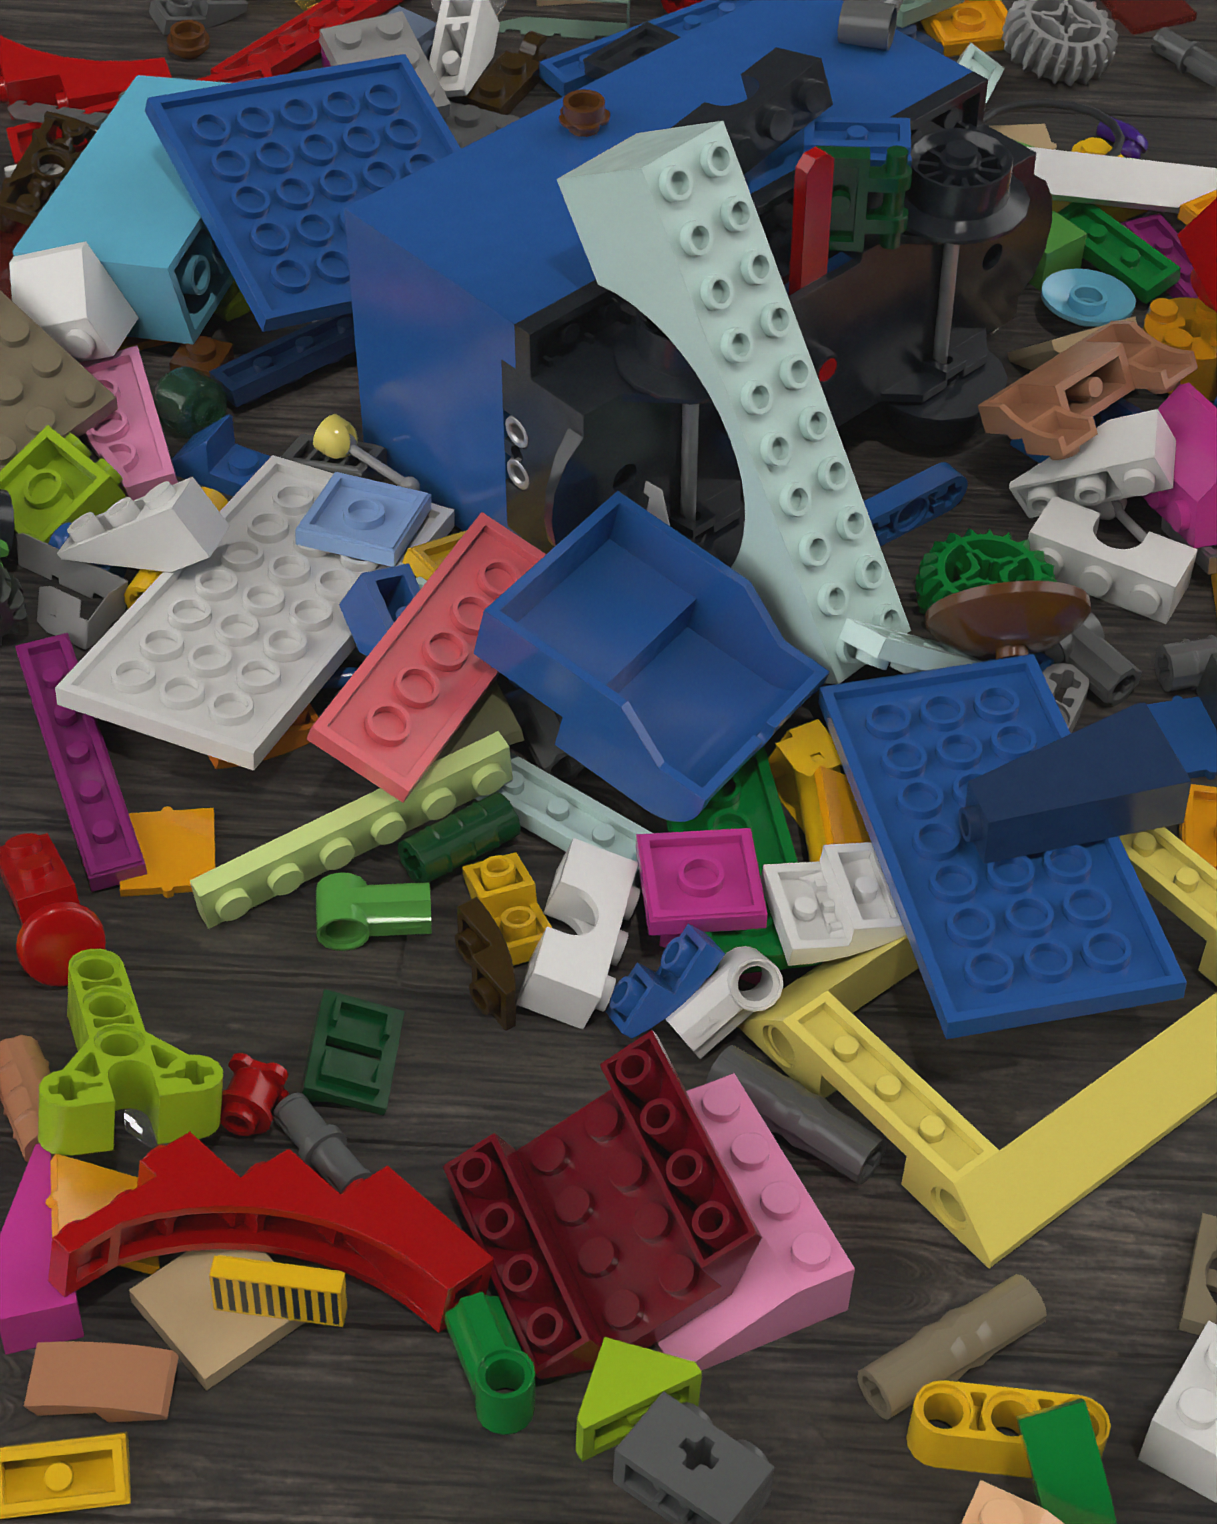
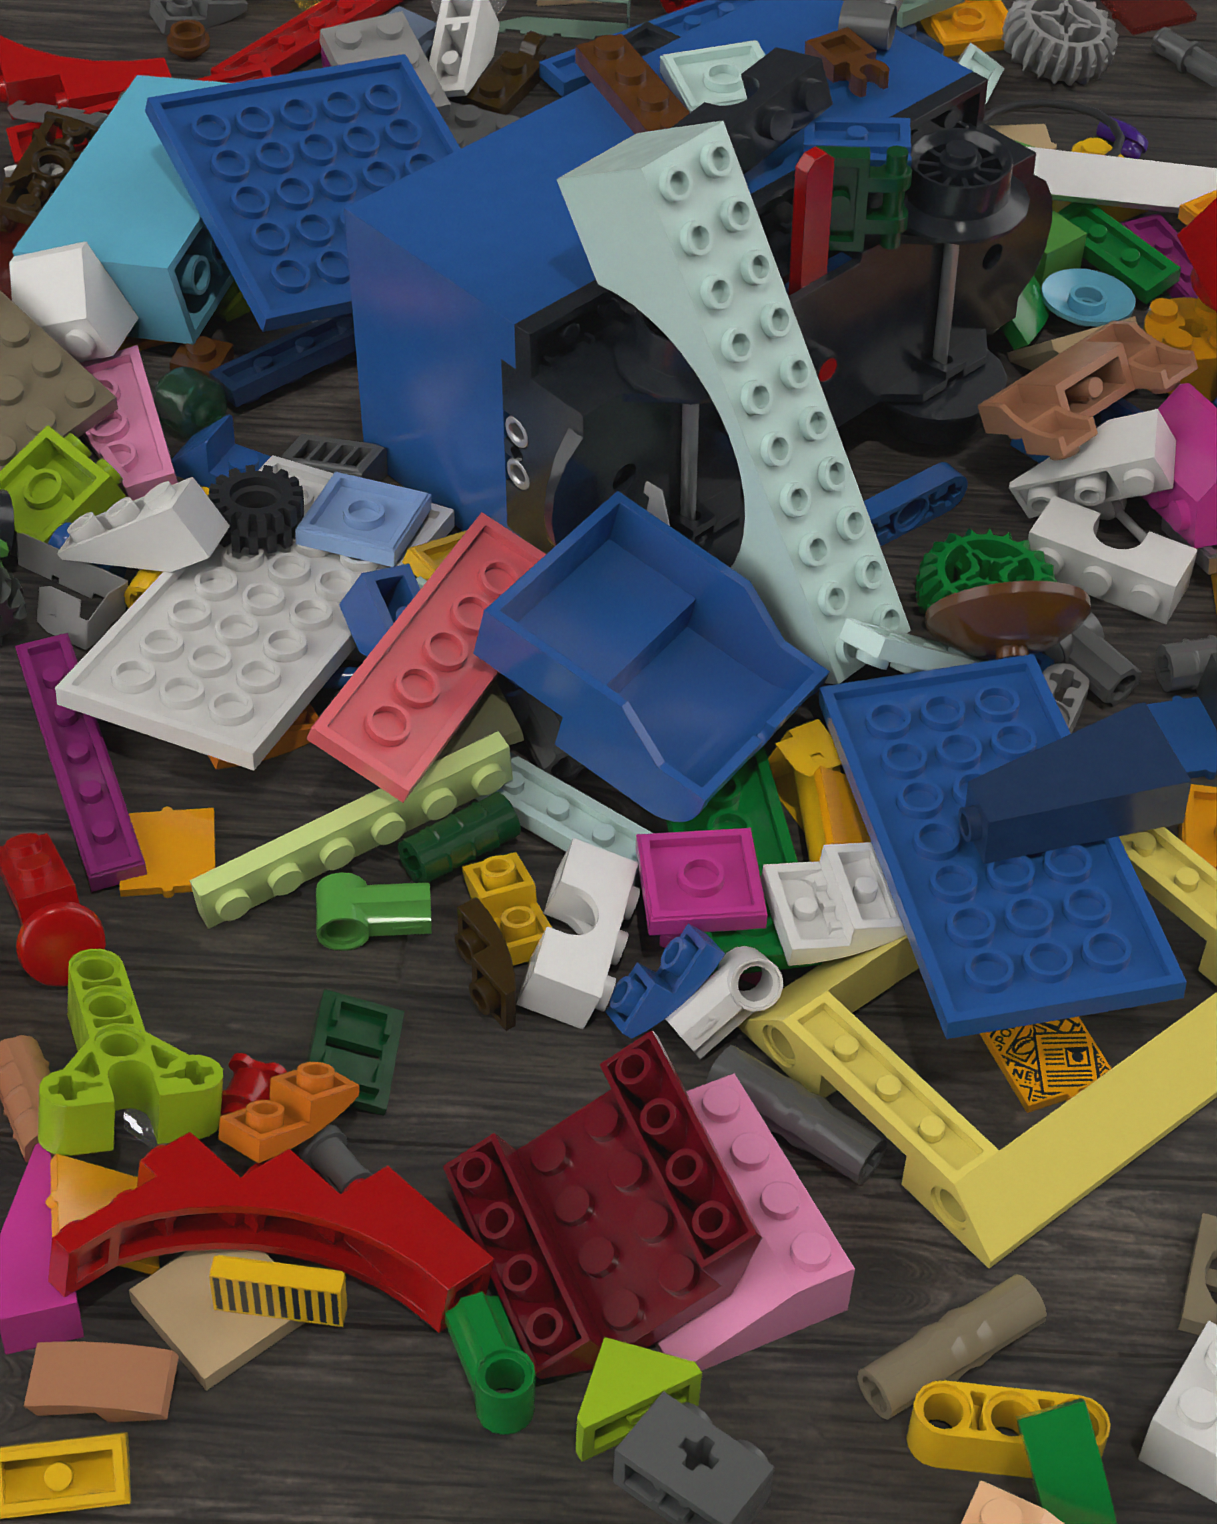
light yellow hinge [313,414,420,491] -> none
reddish brown plate [559,89,610,137] -> none
none -> black tyre [208,465,304,555]
none -> orange slope [218,1062,359,1163]
none -> reddish brown plate [575,34,690,134]
none -> light aqua tile [660,40,765,113]
none -> reddish brown plate [805,27,890,97]
none -> light orange piece [980,1016,1112,1113]
none -> green slope [999,276,1051,350]

